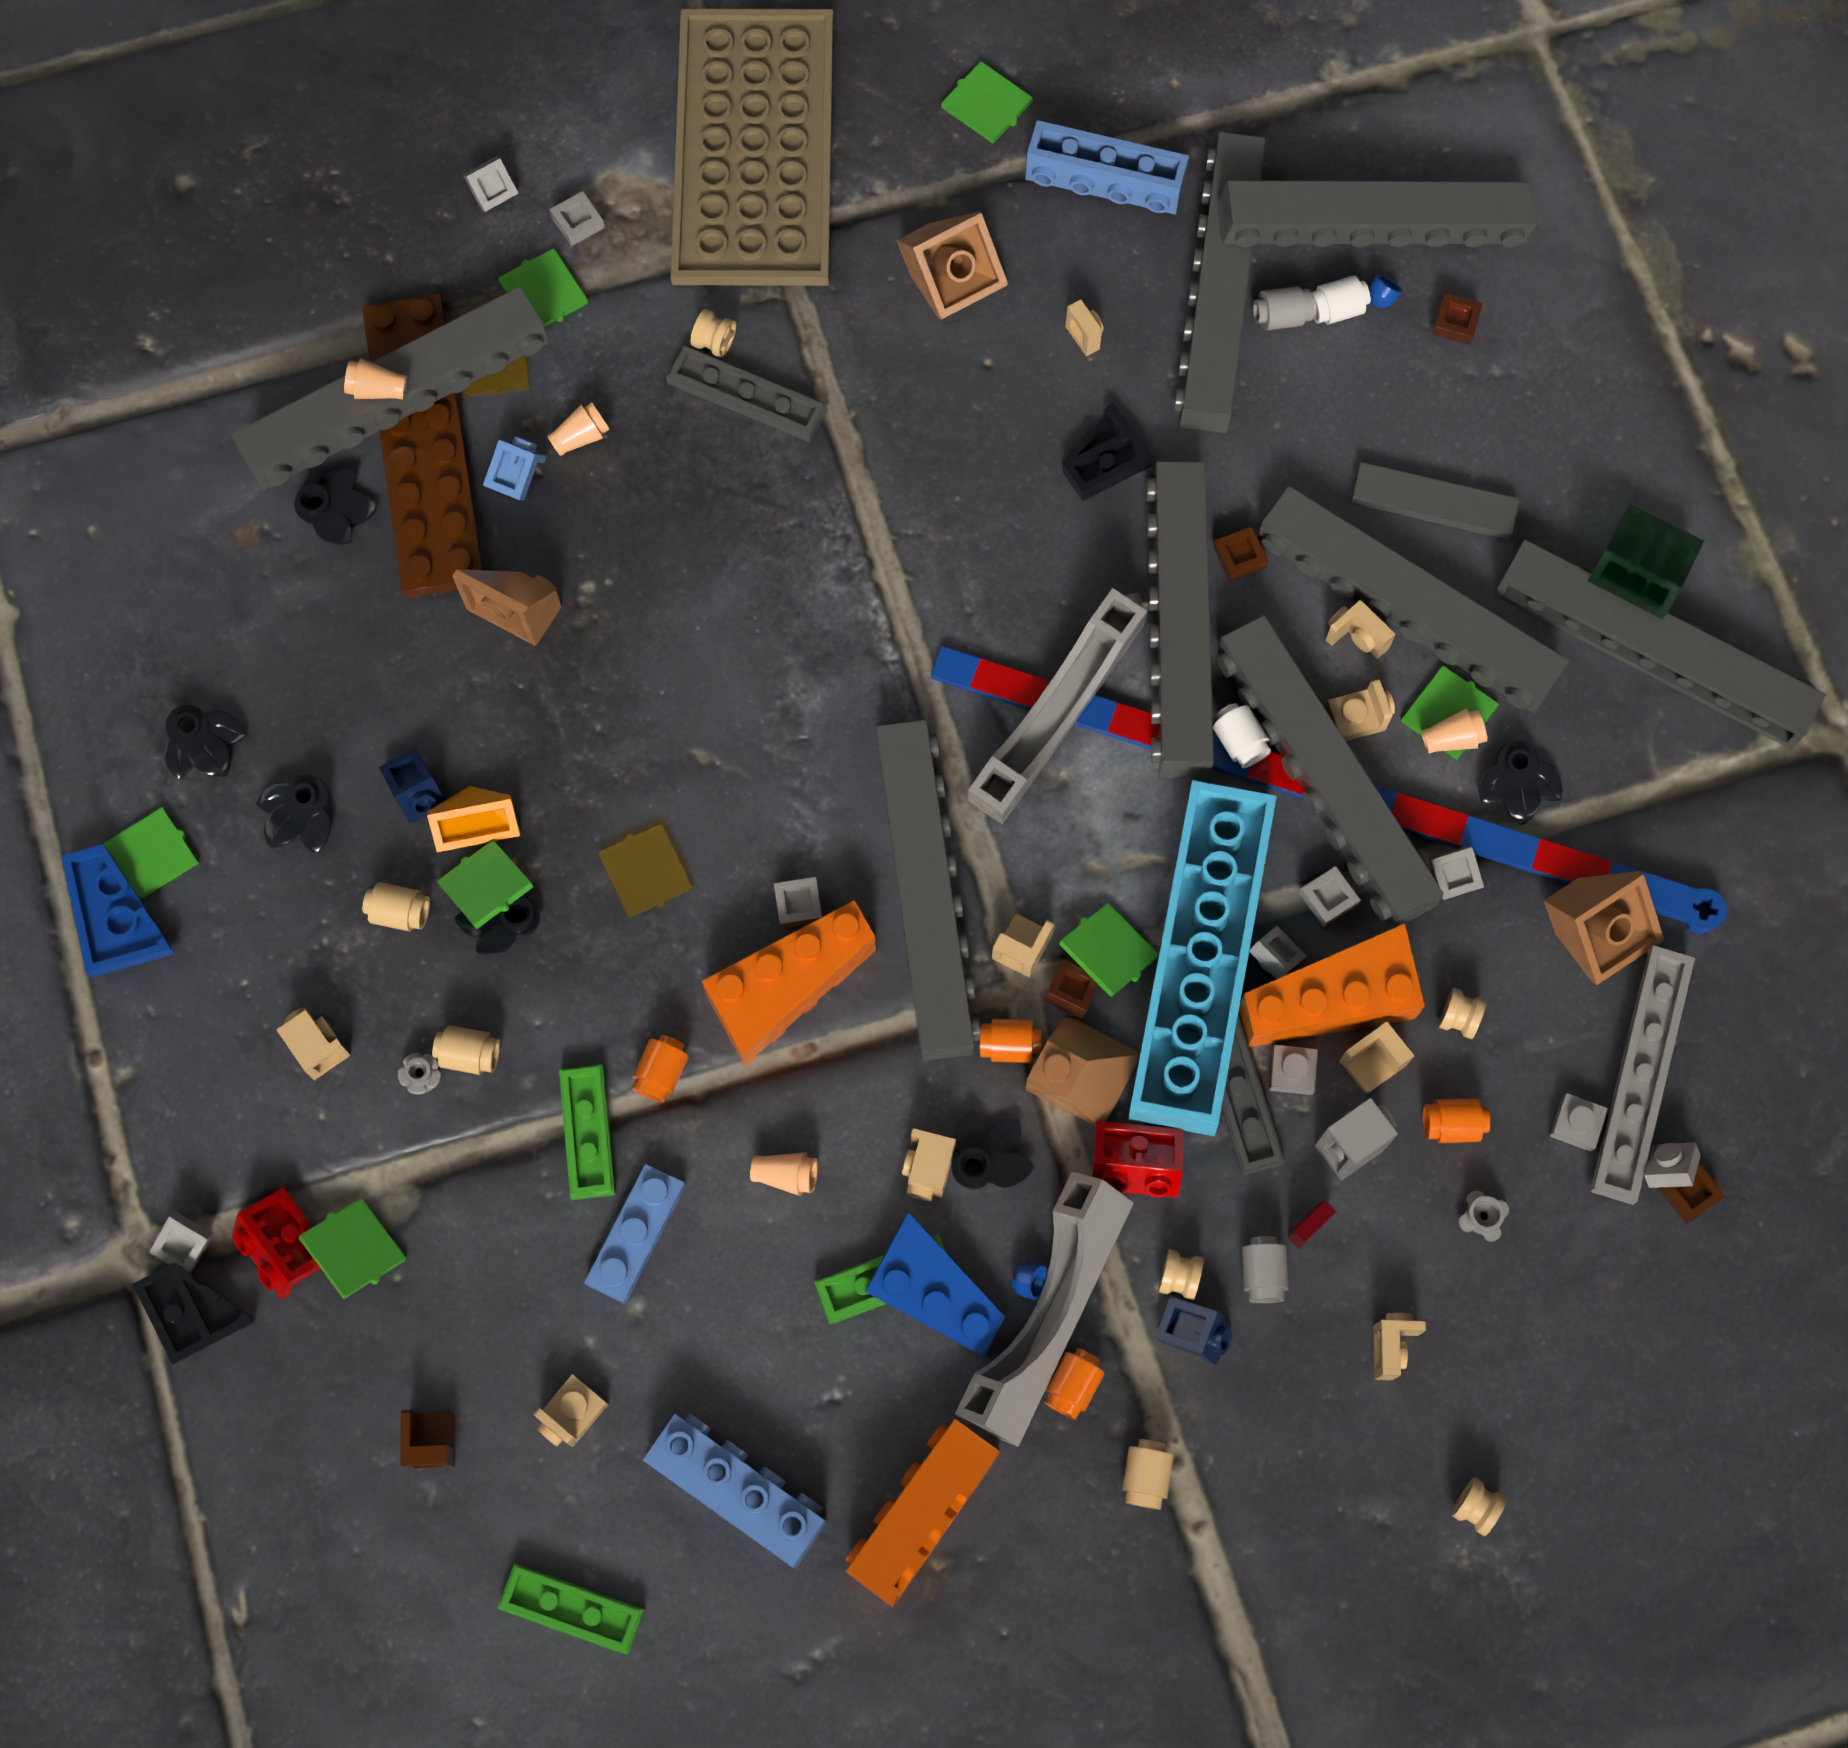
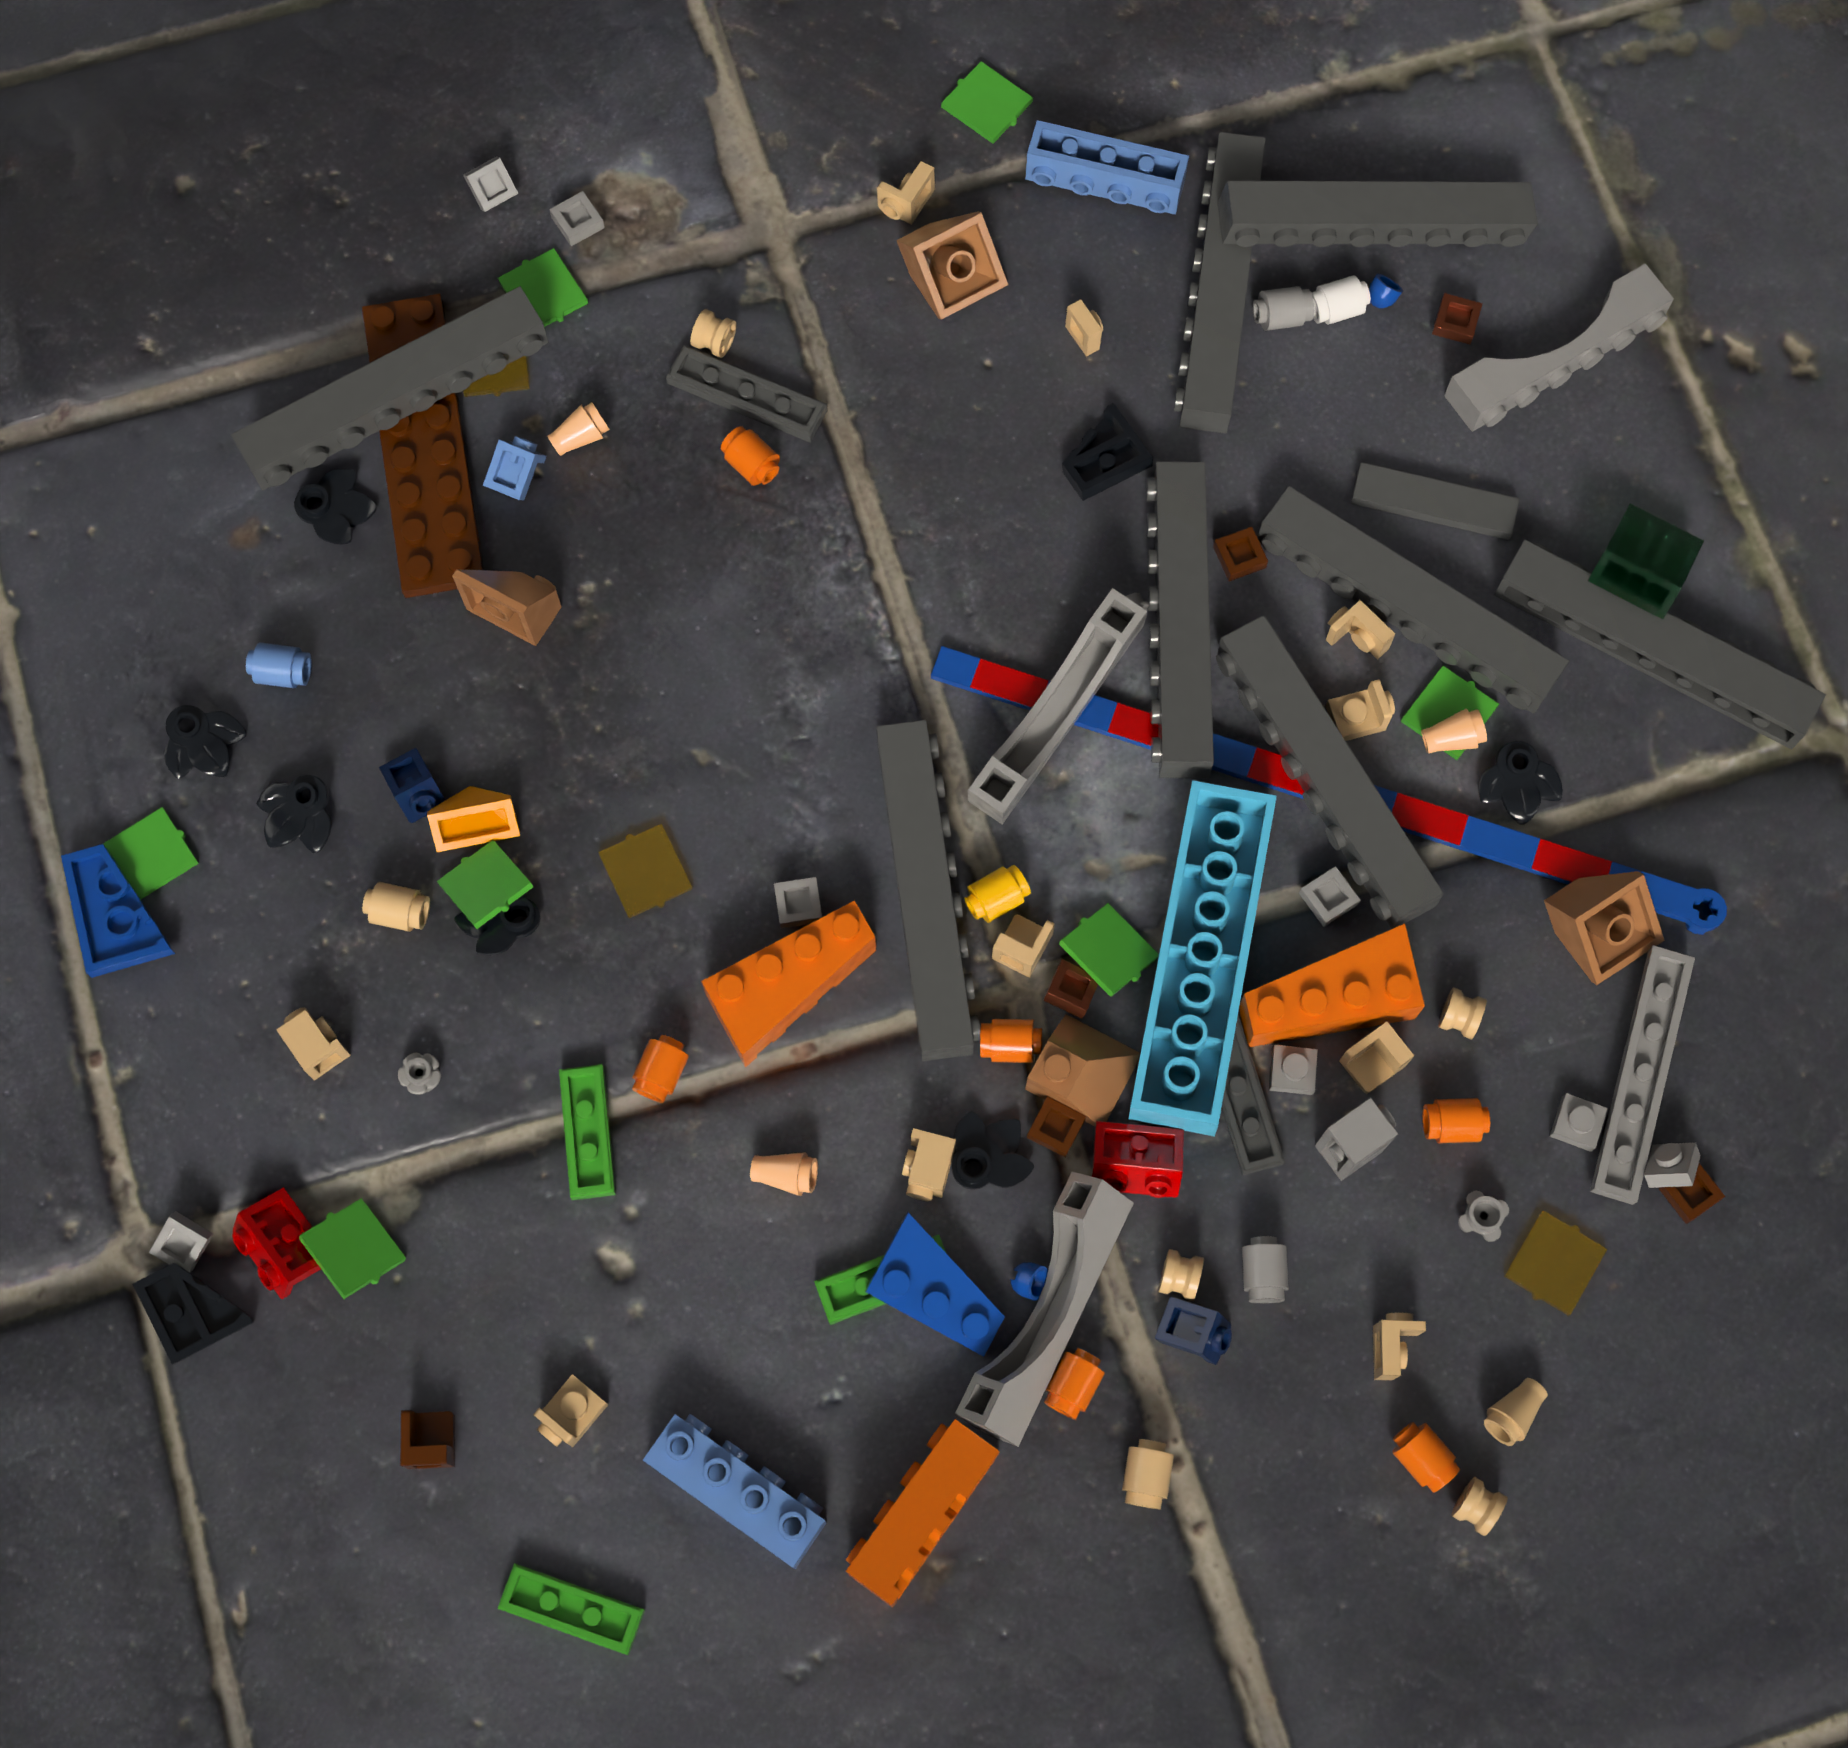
light nougat cone [344,358,407,400] -> none
tan brick [432,1025,500,1075] -> none
medium blue plate [584,1164,686,1305] -> none
dark tan plate [671,9,833,286] -> none
white brick [1213,703,1271,768] -> none
light grey plate [1249,926,1307,979] -> none
dark red tile [1288,1200,1337,1249] -> none
light grey plate [1428,845,1484,900] -> none
none -> medium blue brick [246,642,312,688]
none -> orange brick [720,426,780,486]
none -> tan bracket [877,161,935,225]
none -> yellow brick [964,865,1031,923]
none -> reddish brown plate [1027,1096,1086,1158]
none -> orange brick [1392,1422,1460,1493]
none -> light grey arch [1444,264,1674,432]
none -> tan cone [1484,1378,1548,1446]
none -> clear yellow piece [1504,1210,1607,1316]

